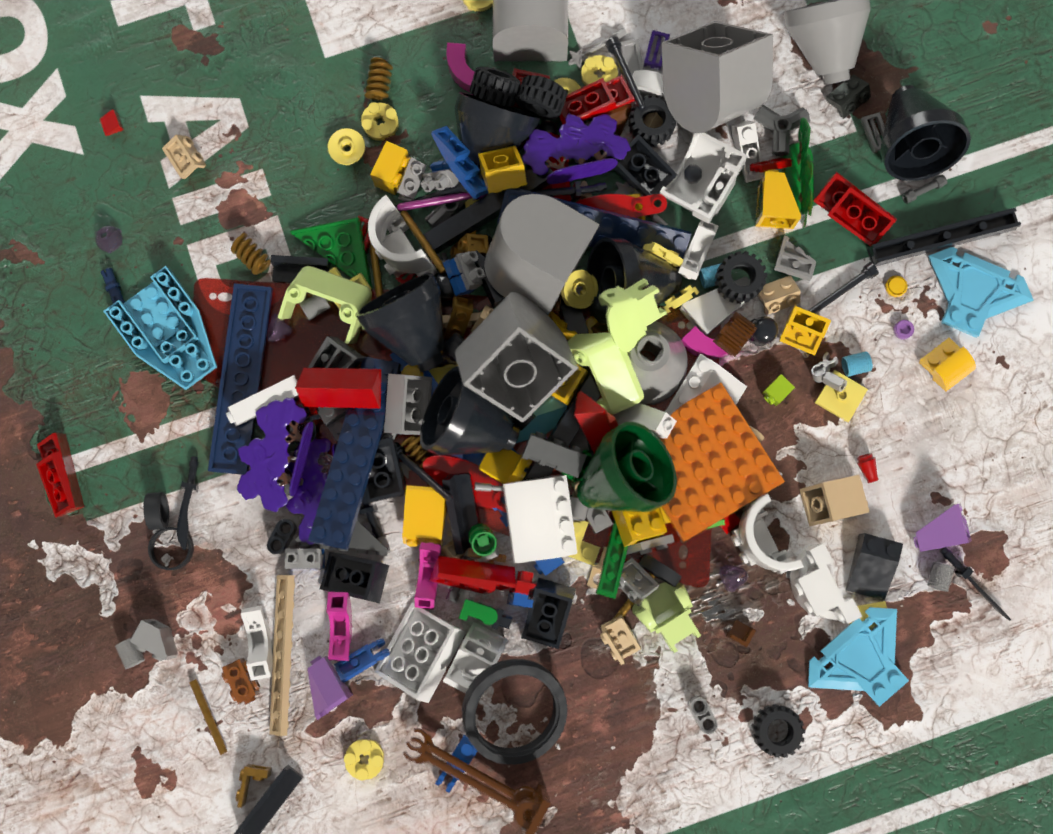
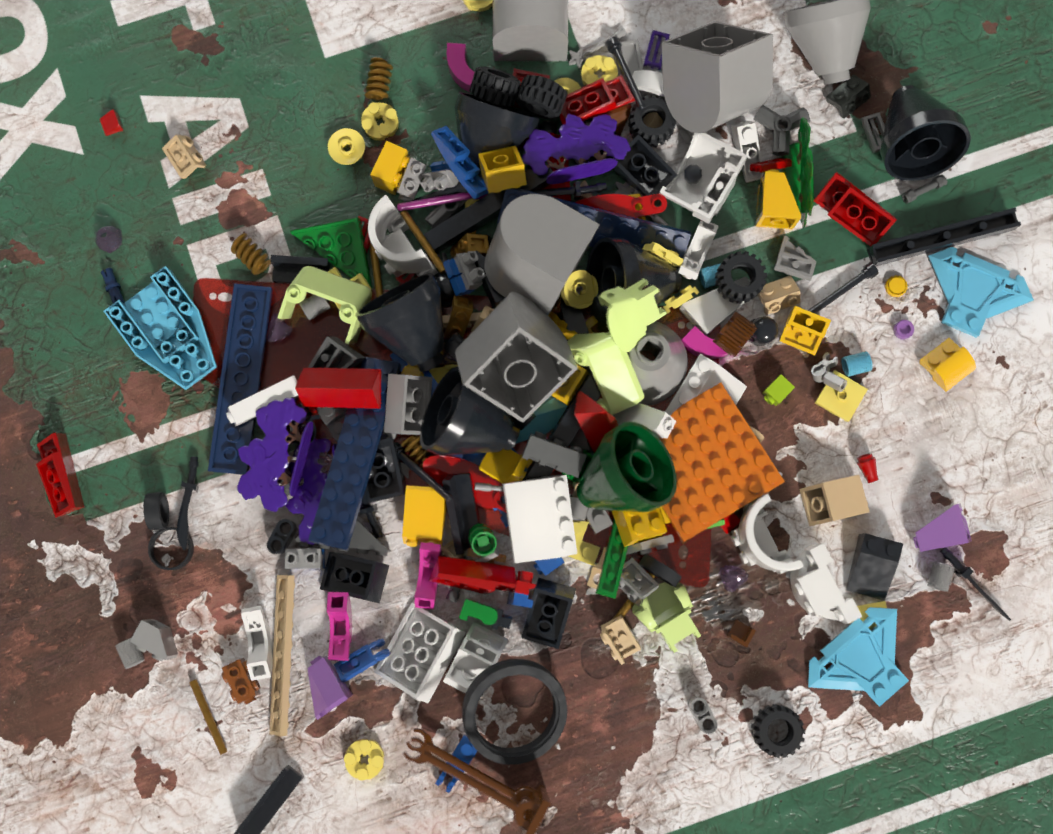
pearl gold bracket [236,764,272,808] -> none

